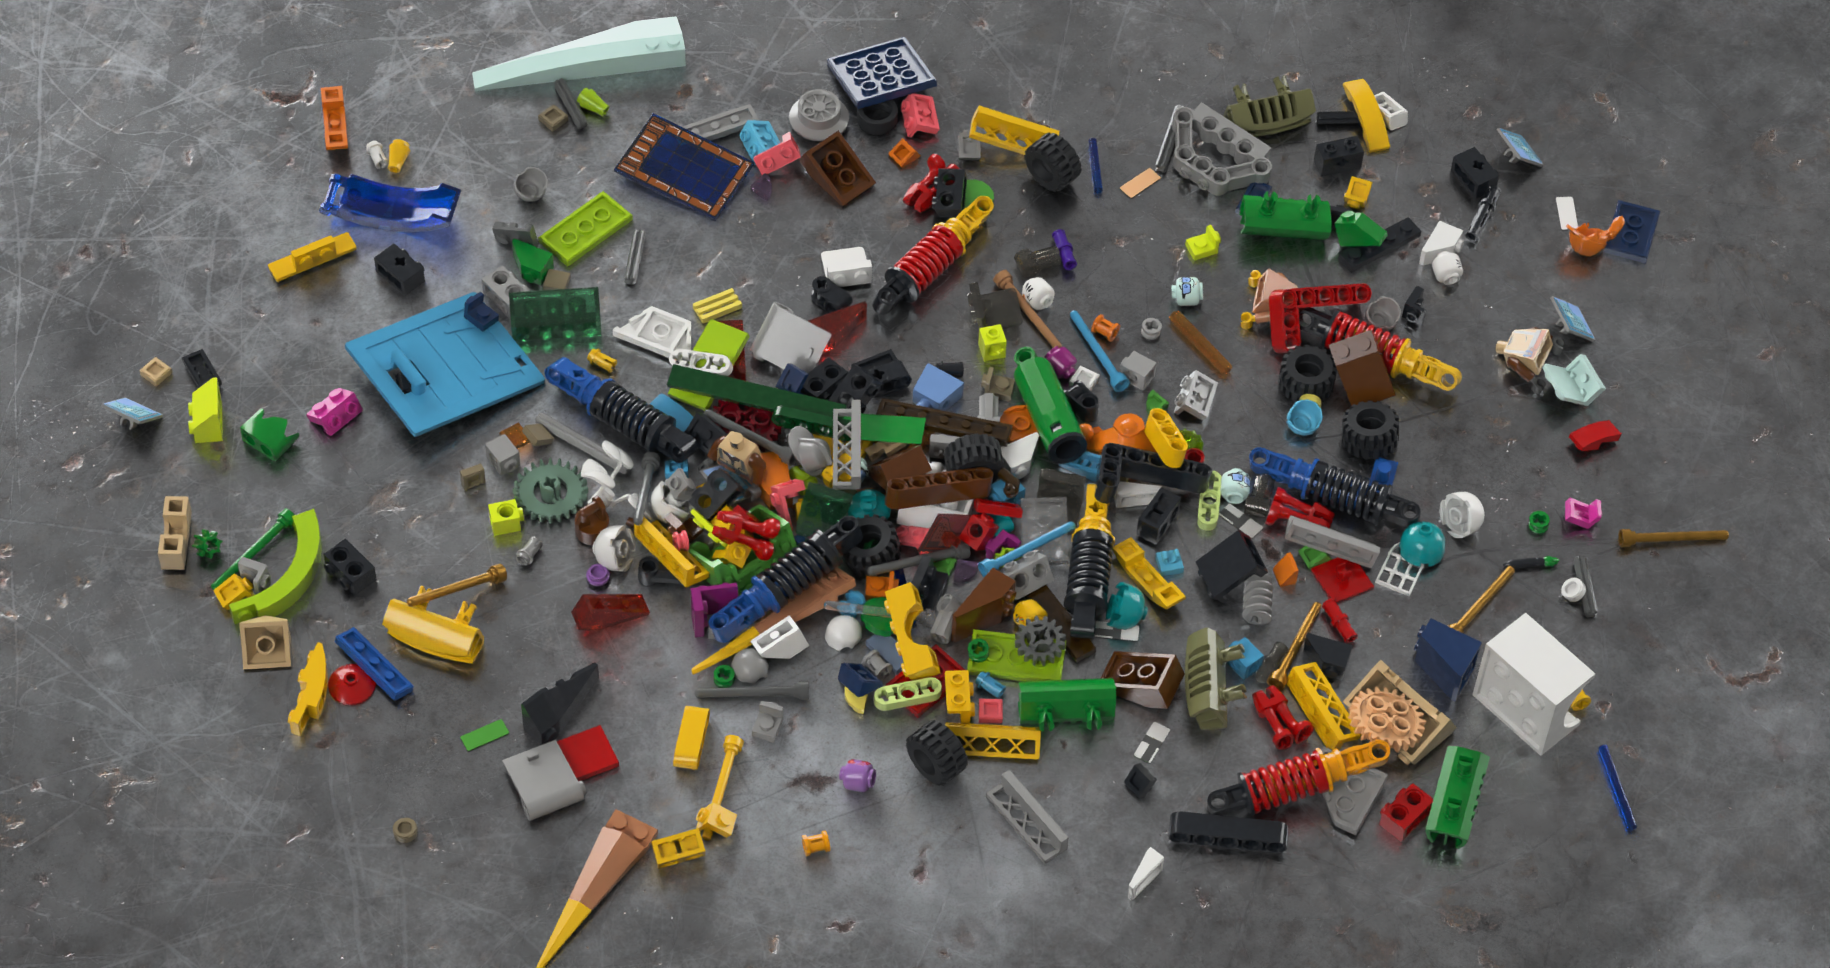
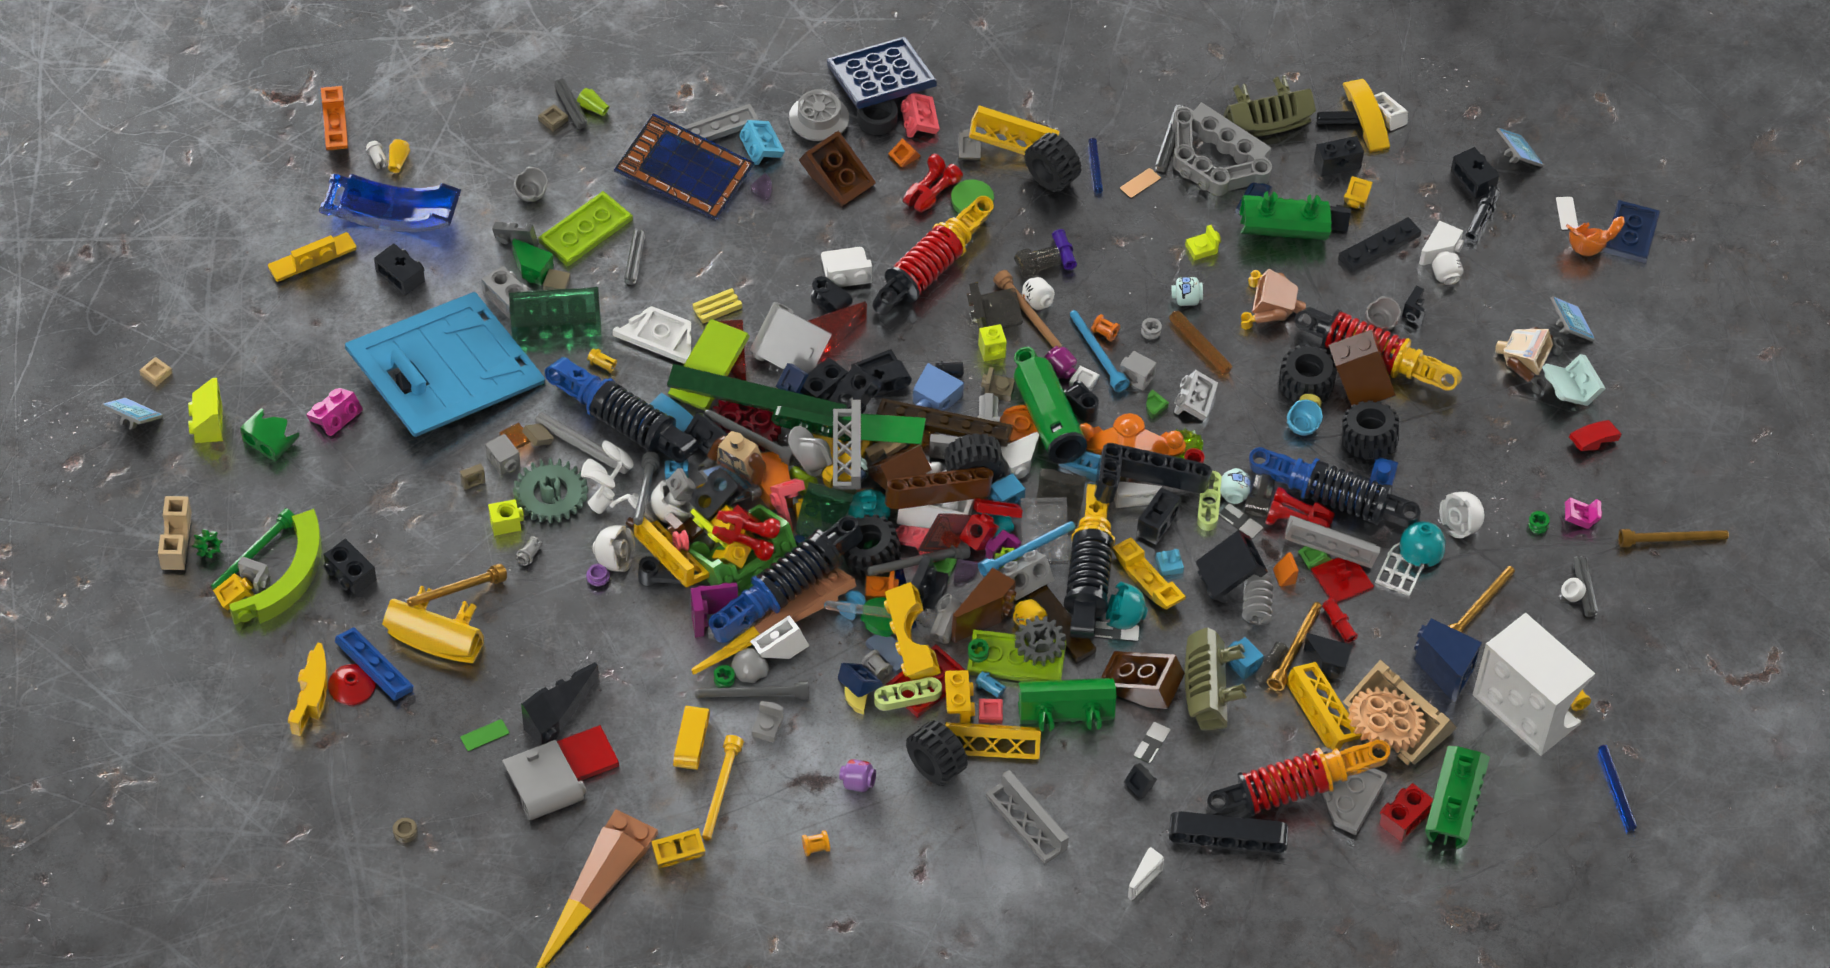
black plate [182,349,222,388] -> none
tan slope [239,615,291,670] -> none
dark blue bracket [464,292,499,332] -> none
light aqua wedge [472,17,686,91] -> none
clear red slope [571,594,650,630] -> none
reddish brown piece [575,495,610,545] -> none
white beam [669,349,733,377] -> none
yellow bracket [696,802,737,838] -> none
coral bracket [753,132,801,176] -> none
white hair [825,615,863,651] -> none
black brick [932,168,967,217] -> none
dark brown arm [997,468,1020,498] -> none
yellow beam [1144,408,1188,468] -> none
red piece [1252,685,1314,750] -> none
red beam [1269,283,1372,354] -> none
green slope [1335,211,1388,246] -> none
black piece [1503,556,1559,569] -> none

